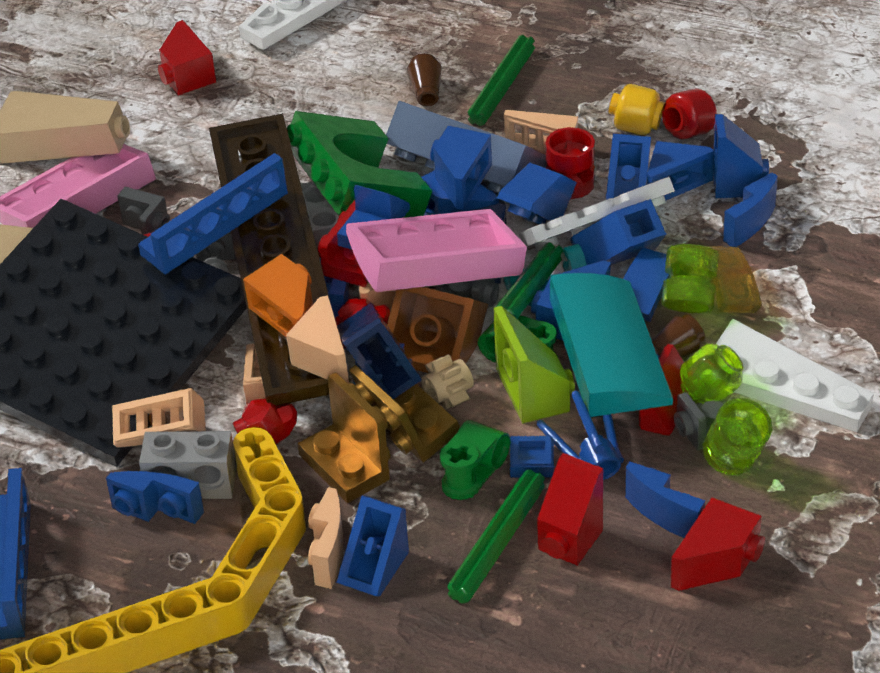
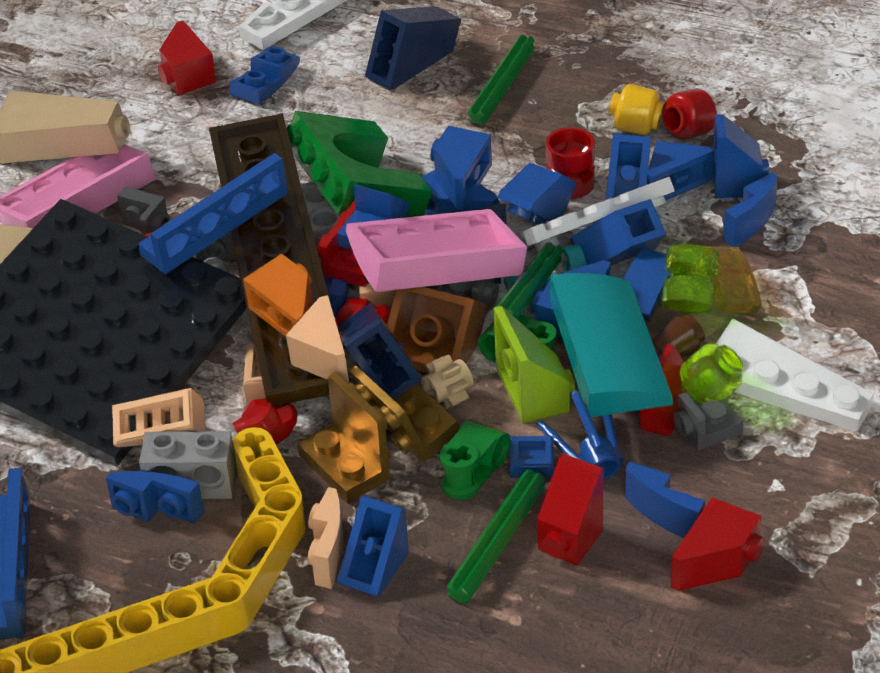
sand blue slope [386,101,547,193] -> none
reddish brown cone [406,53,442,107] -> none
light nougat slope [504,110,578,155] -> none
clear neon green wheel [702,398,772,475] -> none
none -> blue slope [230,47,300,104]
none -> dark blue slope [365,6,461,90]

